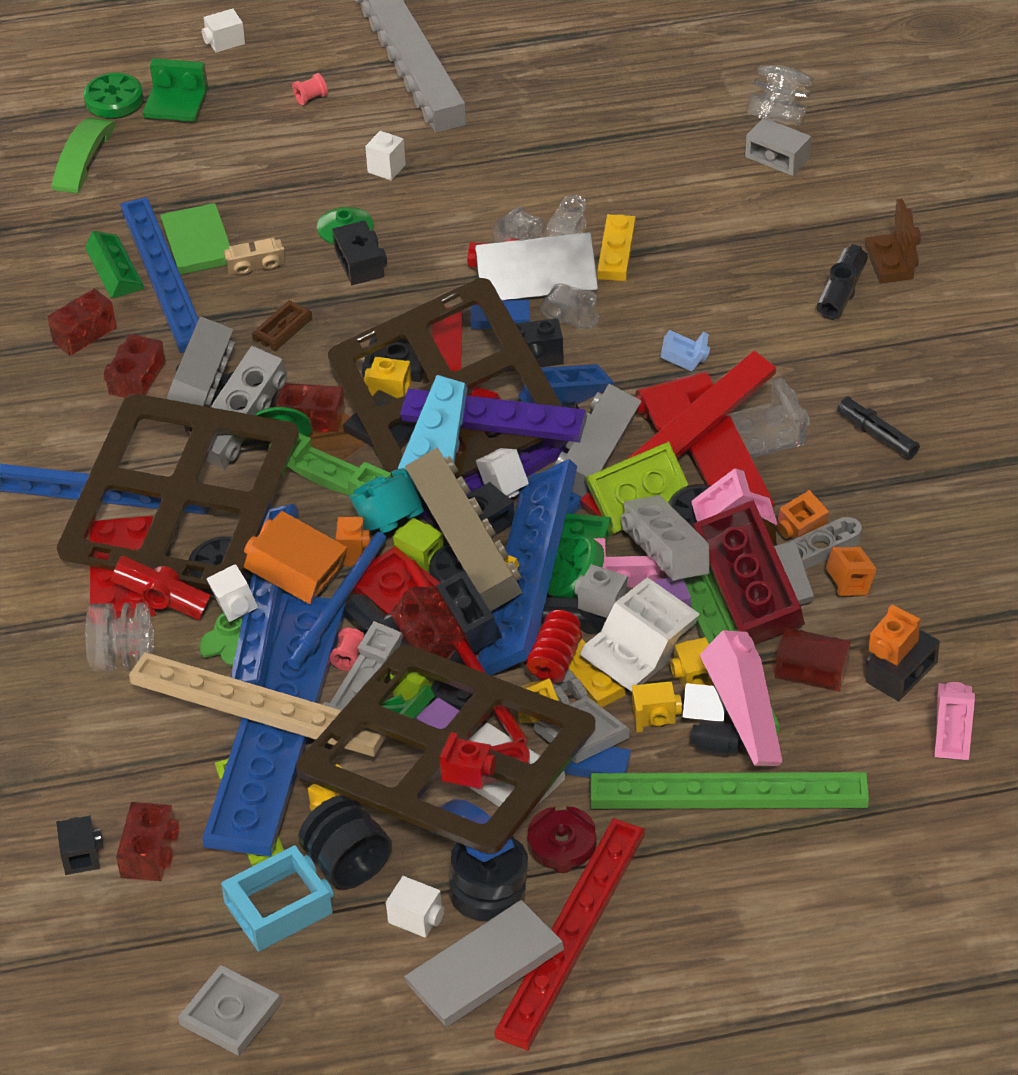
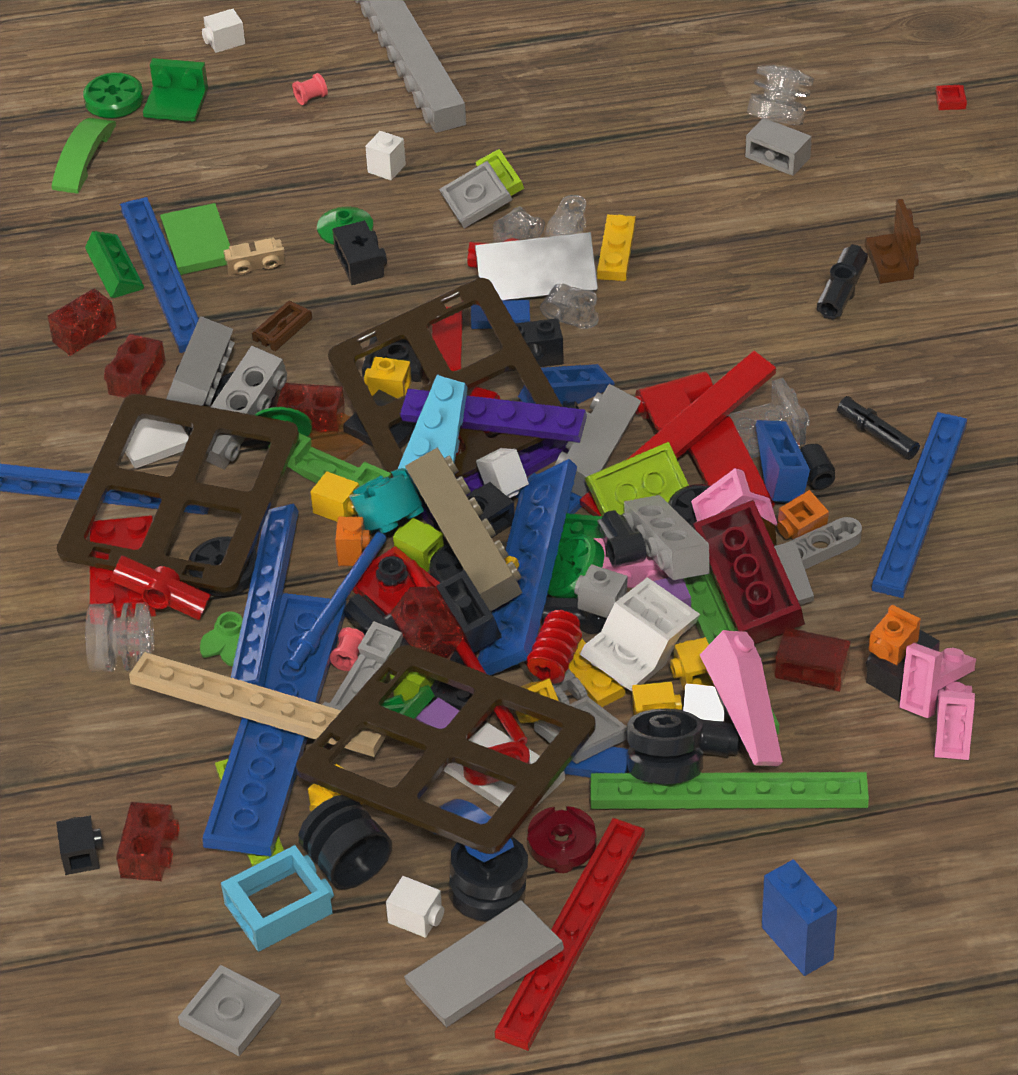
white brick [207,564,258,622] -> none
orange brick [244,510,347,604] -> none
red brick [440,732,497,789] -> none
light blue bracket [660,330,710,371] -> none
orange brick [826,547,877,596] -> none
none -> white tile [111,419,189,469]
none -> yellow brick [310,471,359,522]
none -> black plate [376,556,408,586]
none -> light grey tile [439,161,512,228]
none -> lime plate [475,149,525,196]
none -> black piece [598,510,647,567]
none -> black wheel [627,708,703,784]
none -> blue slope [755,420,810,503]
none -> blue brick [762,859,837,976]
none -> black brick [800,444,835,490]
none -> blue tile [872,412,967,598]
none -> bright pink bracket [899,643,976,718]
none -> red tile [935,85,967,110]

